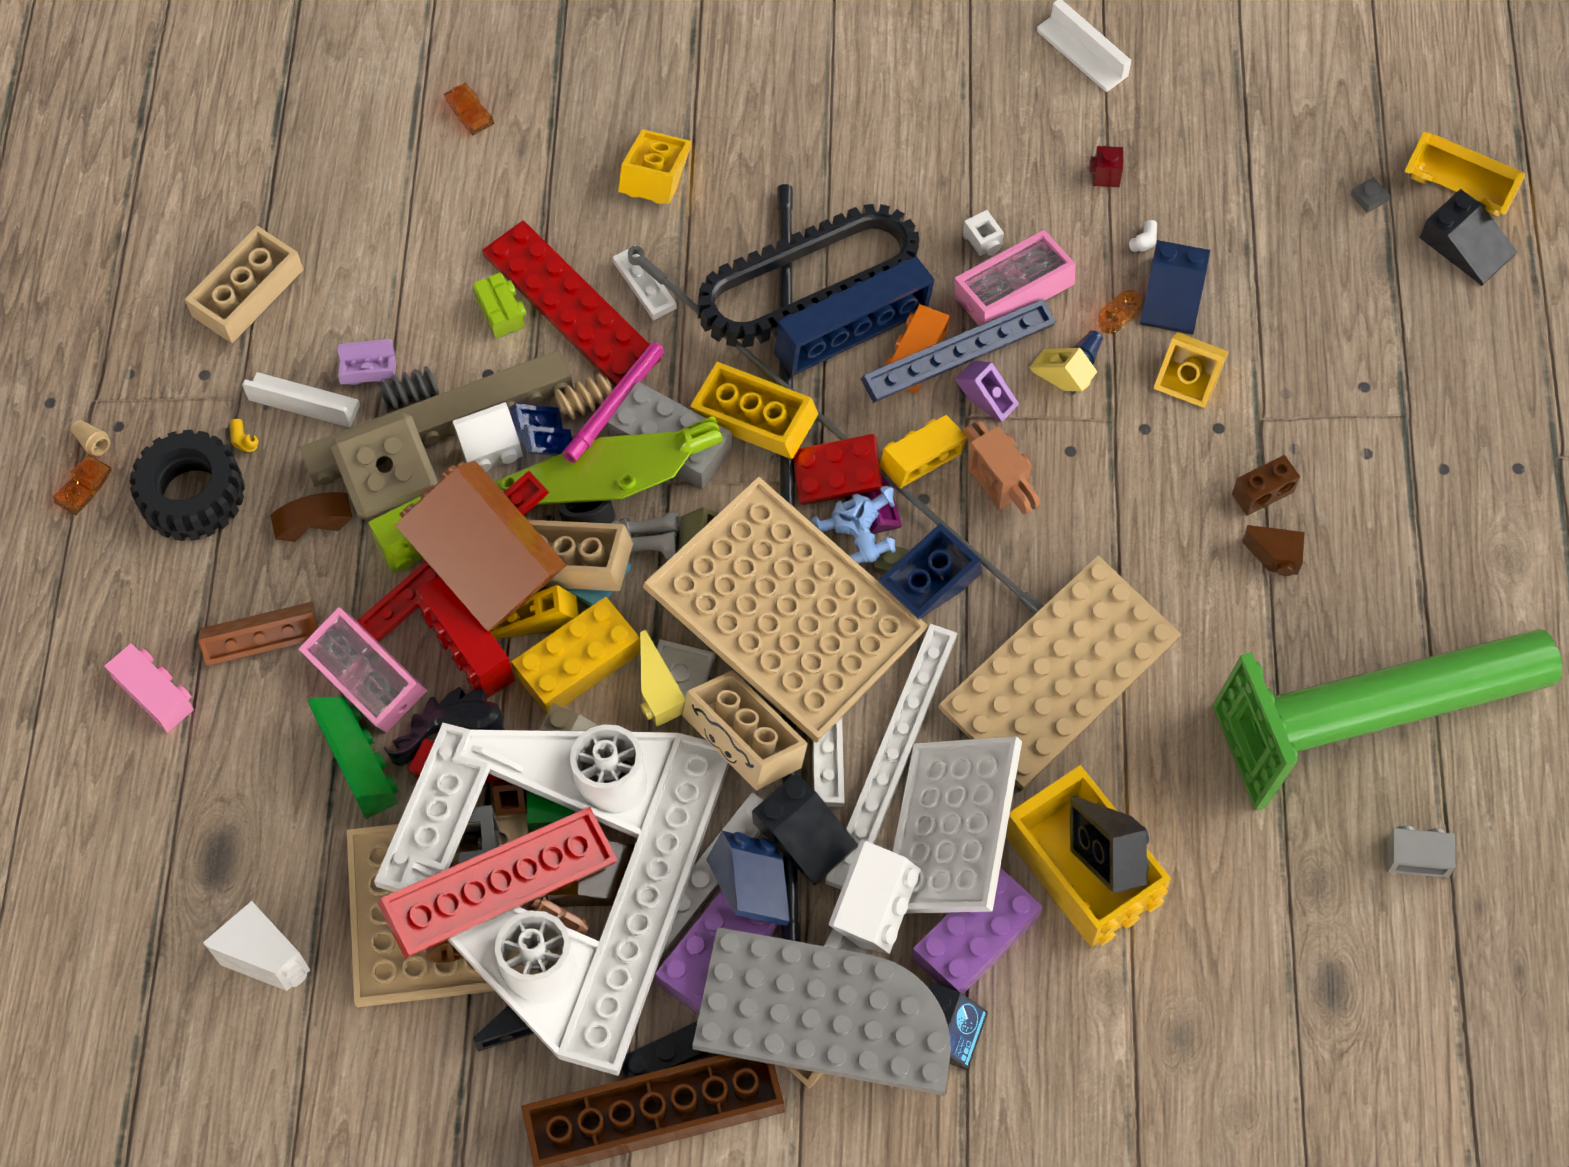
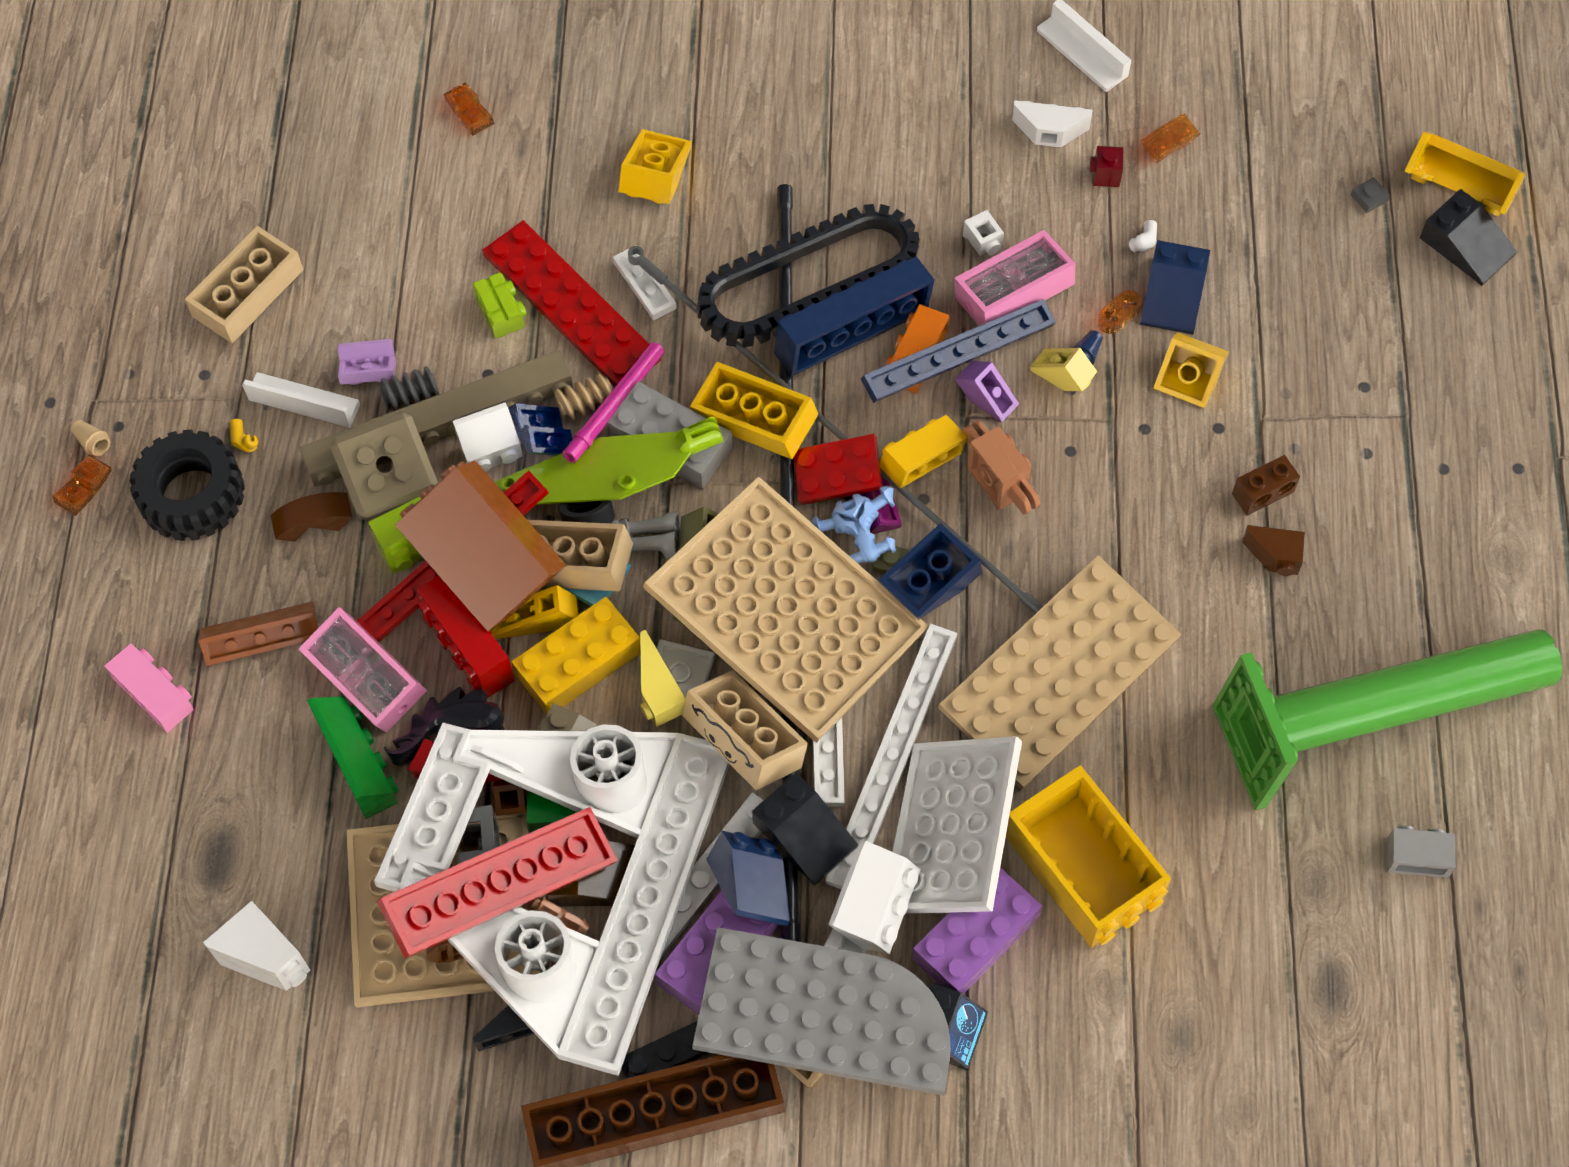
black slope [1069,796,1149,893] -> none
none -> white slope [1012,100,1093,148]
none -> clear orange slope [1141,113,1200,163]

